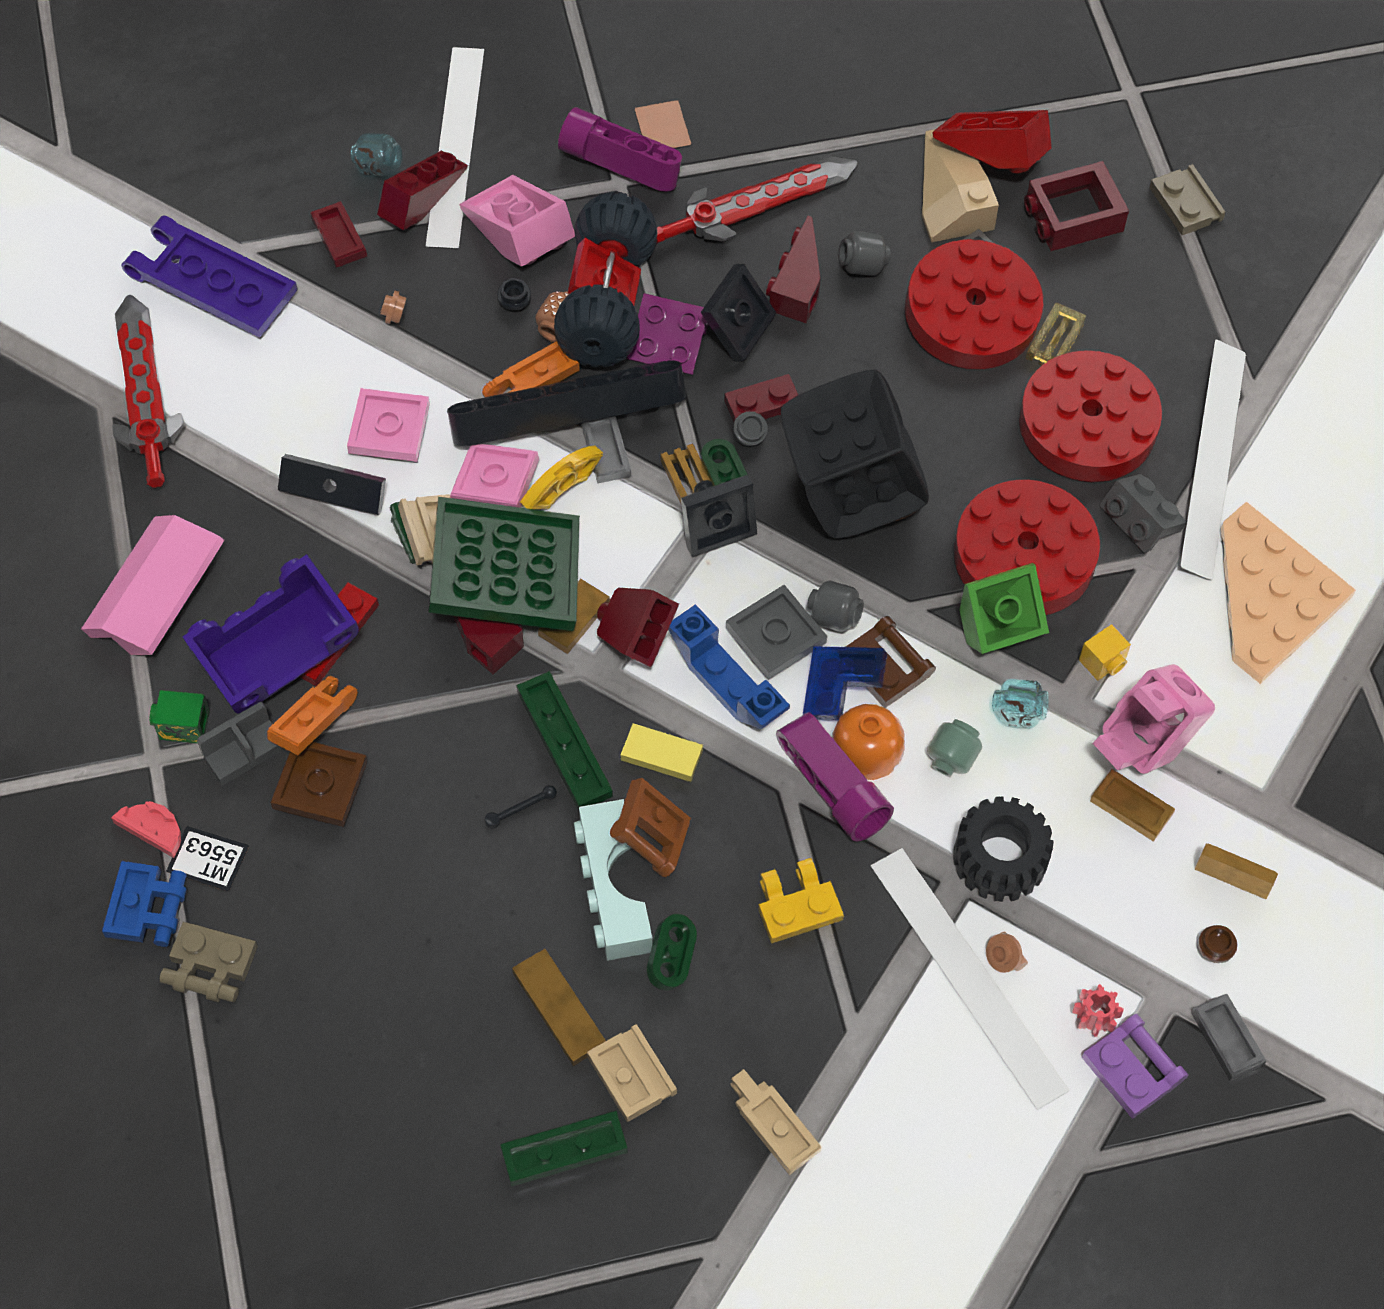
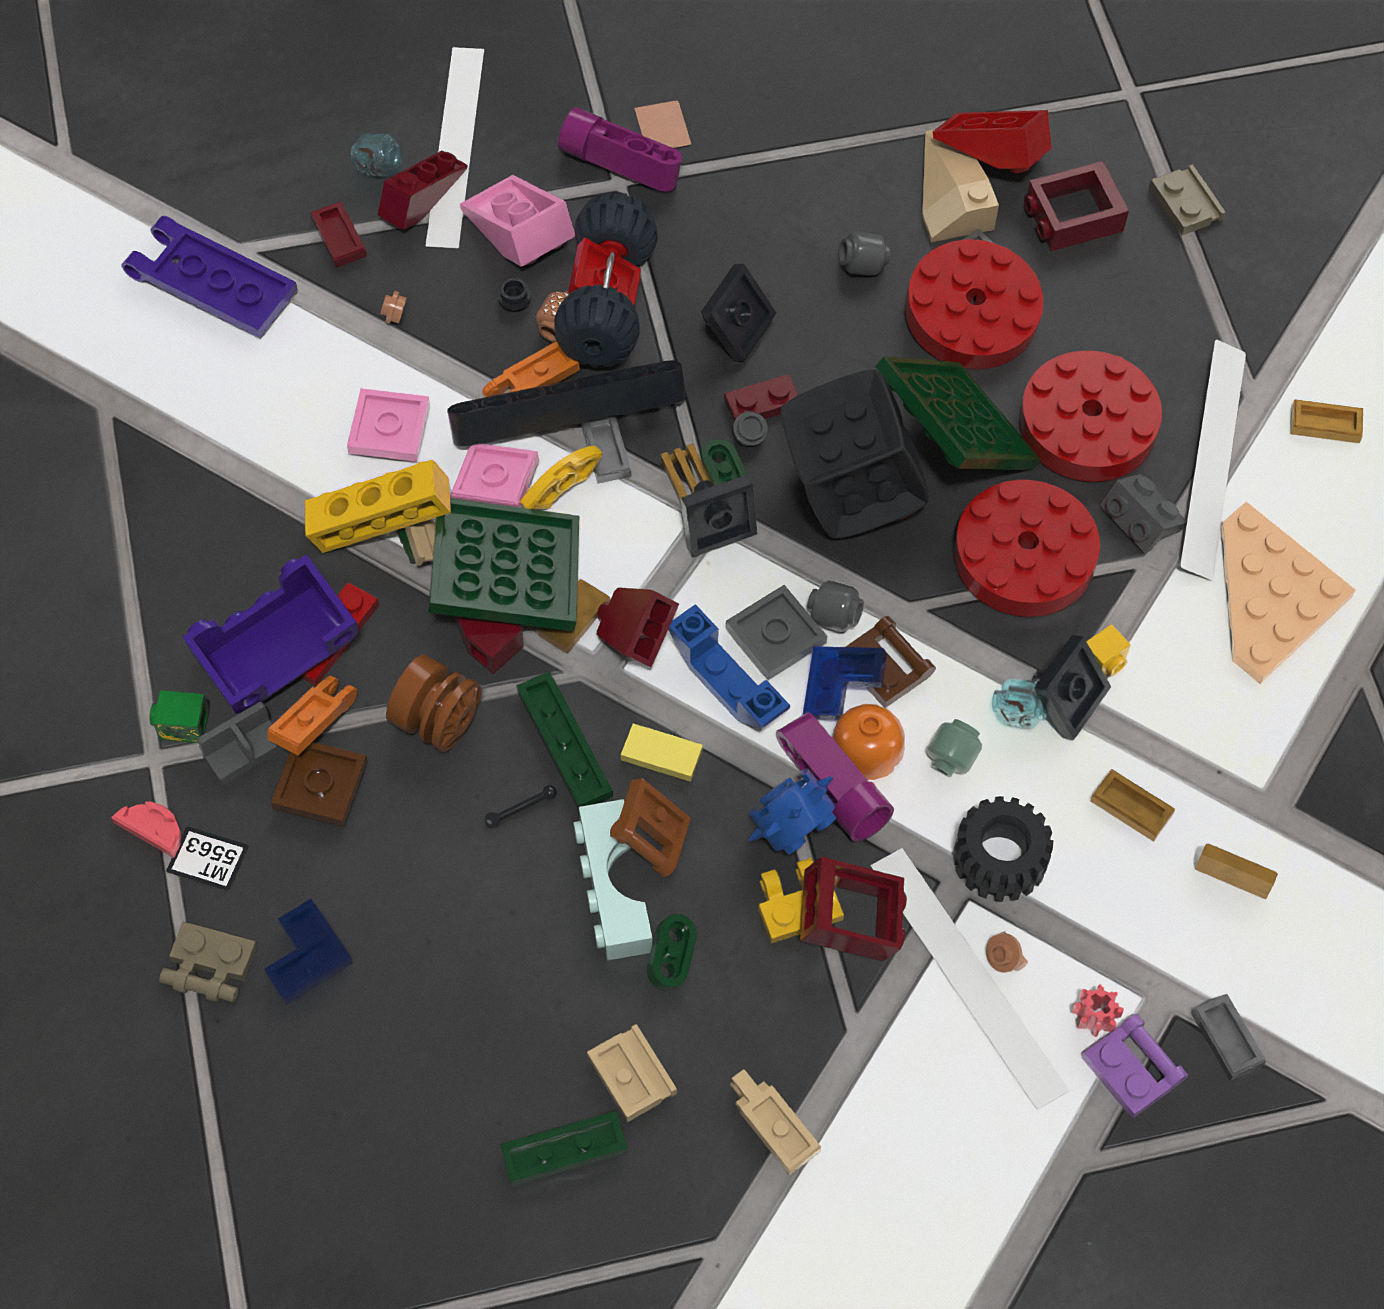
bright pink slope [81,515,224,655] -> none
blue plate [102,861,187,947] -> none
sword [112,295,184,488] -> none
black tile [278,454,386,515] -> none
pearl gold tile [512,949,606,1066] -> none
magenta hinge [627,293,709,375] -> none
sword [656,156,858,244] -> none
dark red slope [766,216,821,324] -> none
bright green slope [960,563,1049,654] -> none
clear yellow tile [1026,302,1087,366] -> none
bright pink piece [1093,664,1215,774] -> none
reddish brown plate [1198,925,1238,963] -> none
none -> clear blue plate [264,899,353,1005]
none -> yellow brick [305,459,451,553]
none -> dark orange wheel [386,654,482,752]
none -> blue brick [748,769,836,855]
none -> dark red window [800,856,907,961]
none -> dark green plate [875,356,1041,470]
none -> black tile [1031,635,1111,740]
none -> pearl gold tile [1290,399,1364,443]

